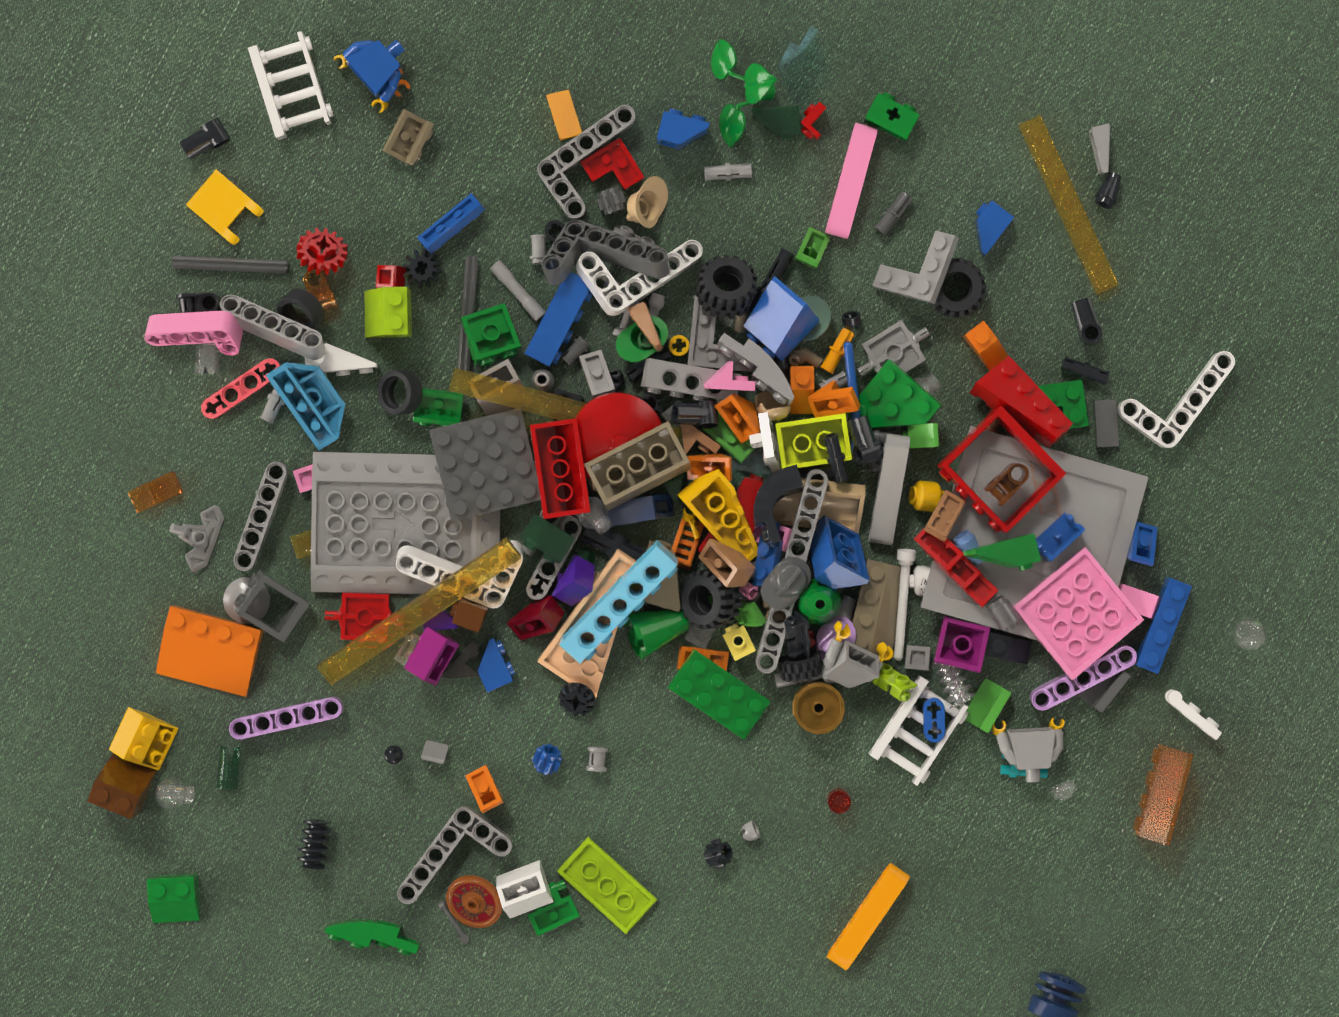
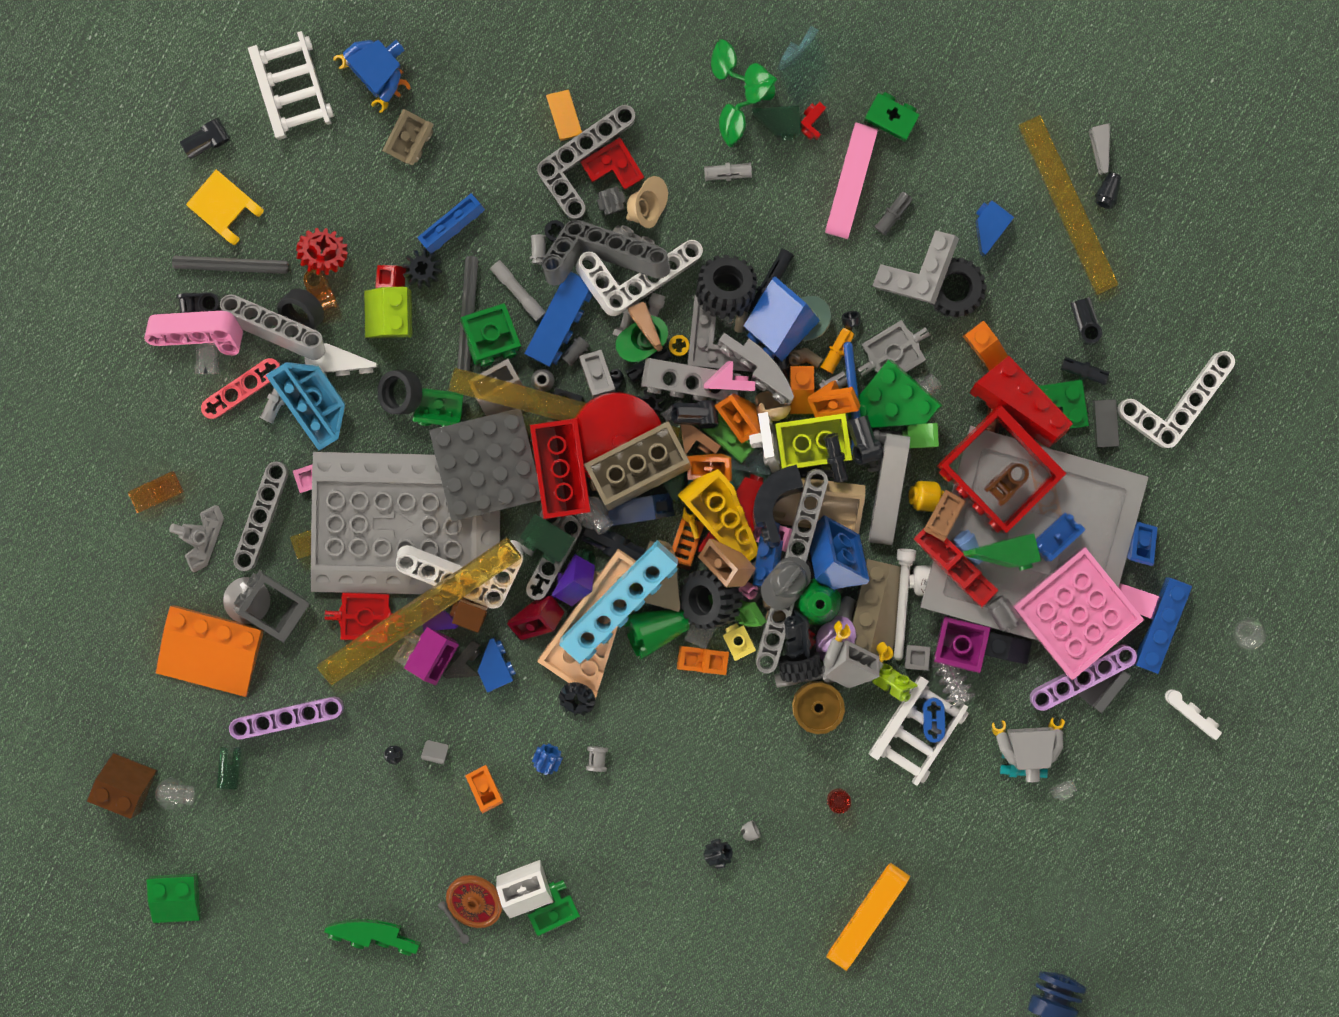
yellow slope [109,707,179,771] -> none
black piece [297,819,332,870] -> none
light grey beam [397,805,513,904] -> none
lime tile [557,836,657,934] -> none
blue slope [657,109,710,150] -> none
green plate [667,649,771,739] -> none
bright green slope [794,227,831,270] -> none
bright green panel [965,678,1011,733] -> none
clear orange slope [1133,744,1194,846] -> none

